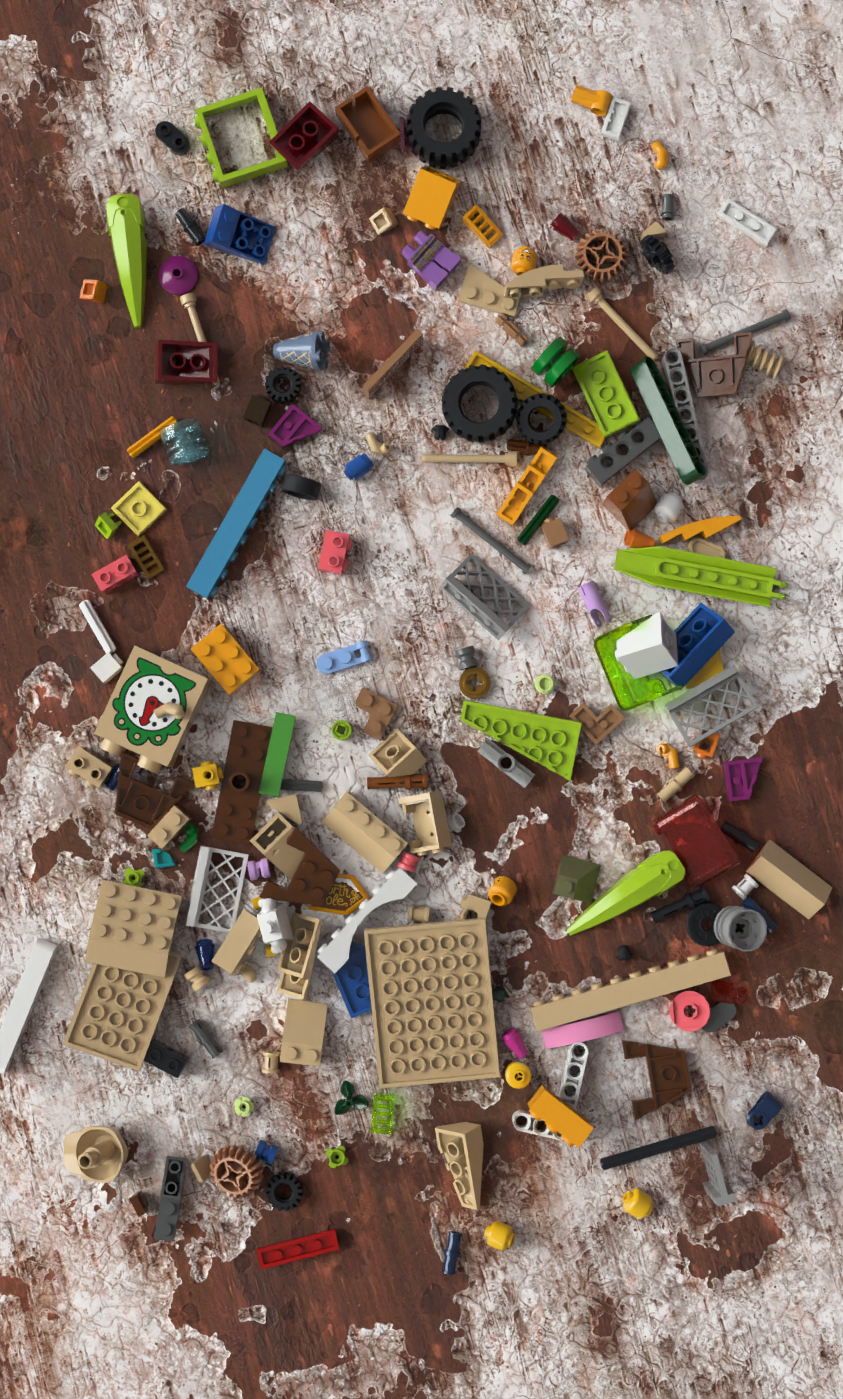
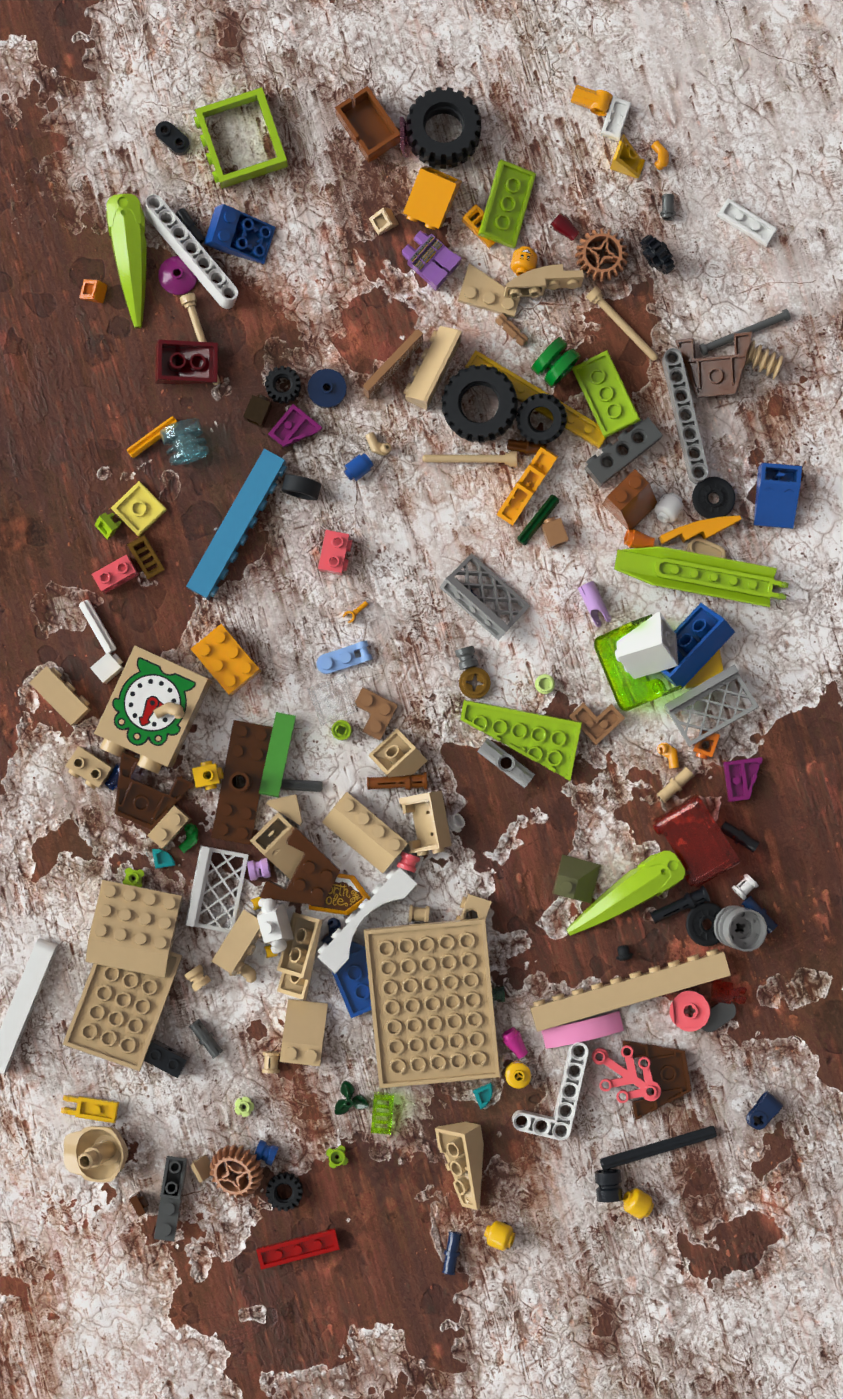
clear blue cone [195,939,215,971] -> none
dark red slope [269,101,338,171] -> none
sand blue cone [273,330,330,371] -> none
black piece [432,425,449,440] -> none
dark grey bar [451,507,532,575] -> none
light orange head [488,876,517,906] -> none
light orange brick [527,1084,594,1148] -> none
beam [630,356,706,486] -> none
tan slope [640,222,666,241] -> none
light grey fence [699,1141,737,1207] -> none
tan slope [746,839,833,919] -> none
none -> tan brick [29,666,91,726]
none -> yellow hinge [61,1095,119,1123]
none -> white beam [143,194,238,309]
none -> dark blue plate [307,368,347,408]
none -> dark blue arm [321,918,341,945]
none -> light orange hand [343,601,368,623]
none -> tan slope [404,326,462,411]
none -> teal tile [473,1082,493,1109]
none -> lime tile [478,159,536,249]
none -> coral plant [592,1045,661,1103]
none -> black wheel [595,1169,623,1203]
none -> yellow slope [610,134,645,178]
none -> black wheel [692,477,735,519]
none -> blue slope [753,463,802,529]

